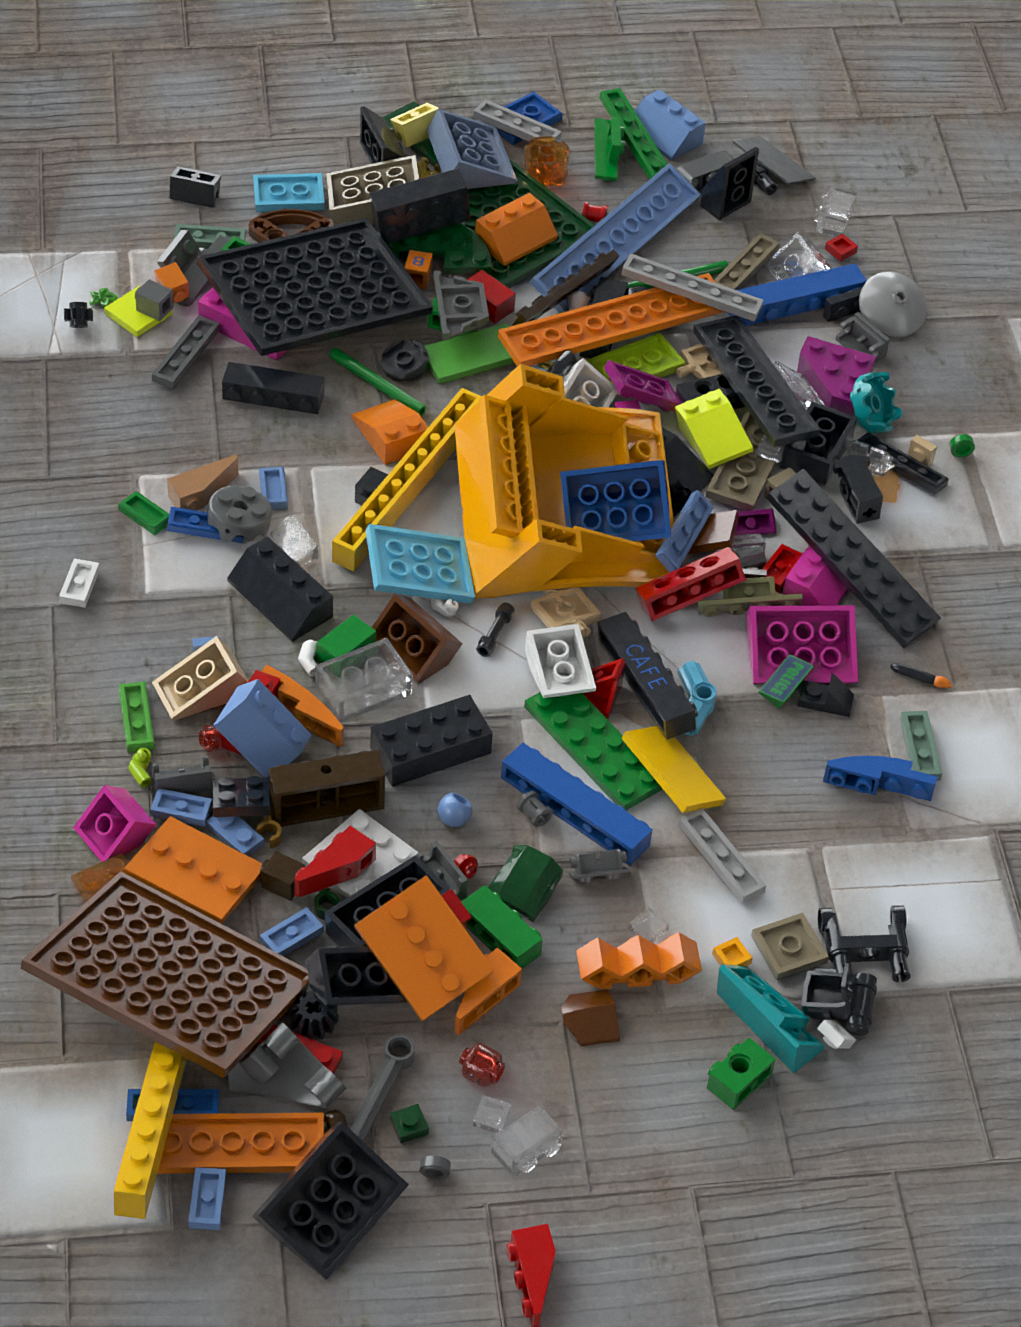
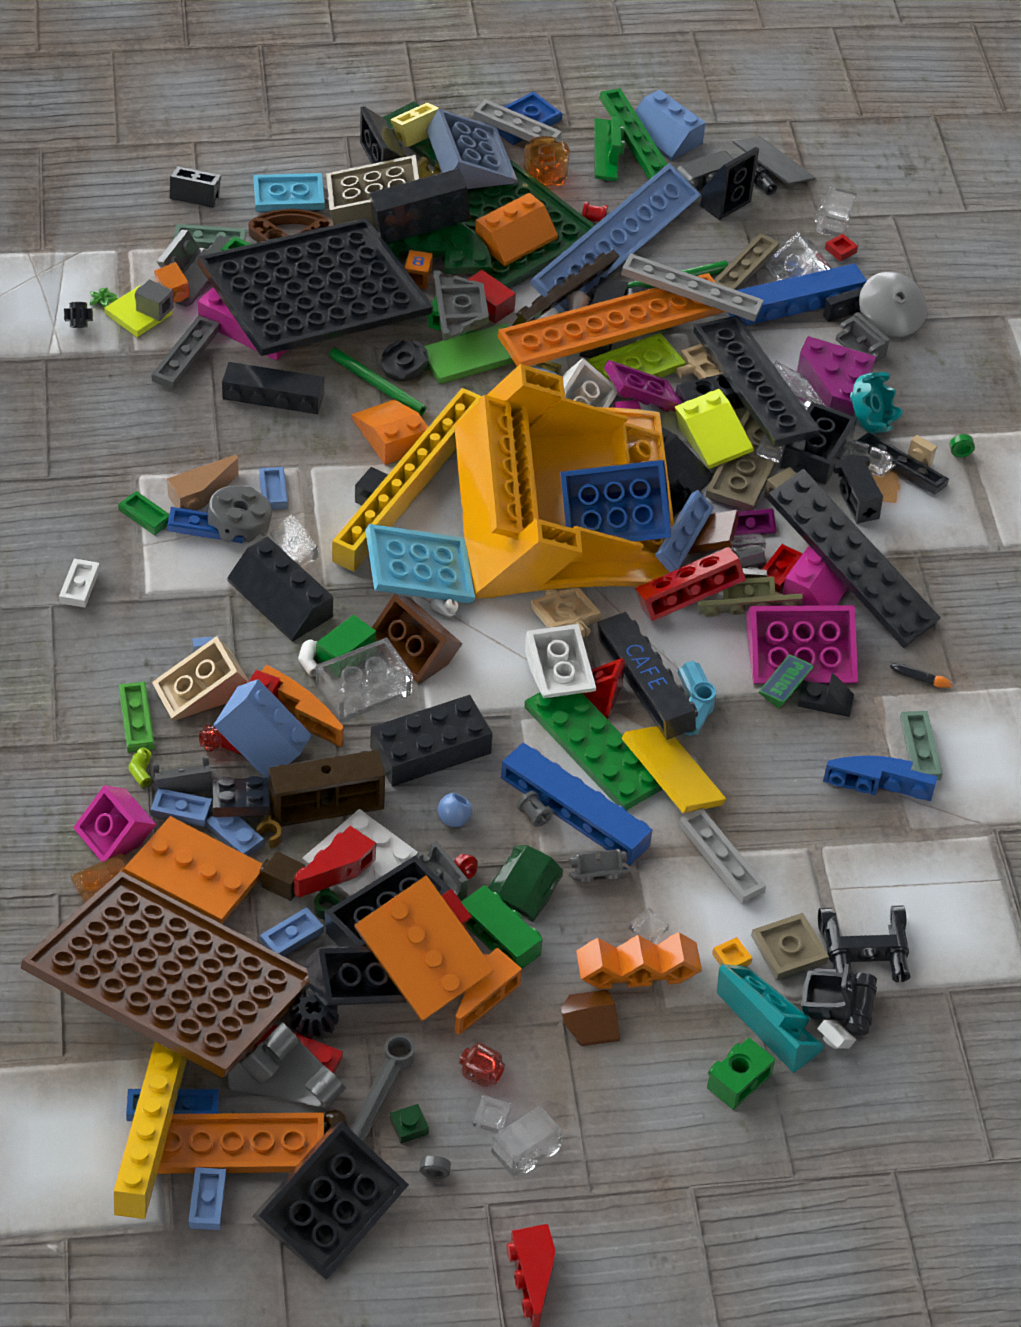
black bar [476,602,515,657] -> none
black bar [546,350,577,376] -> none

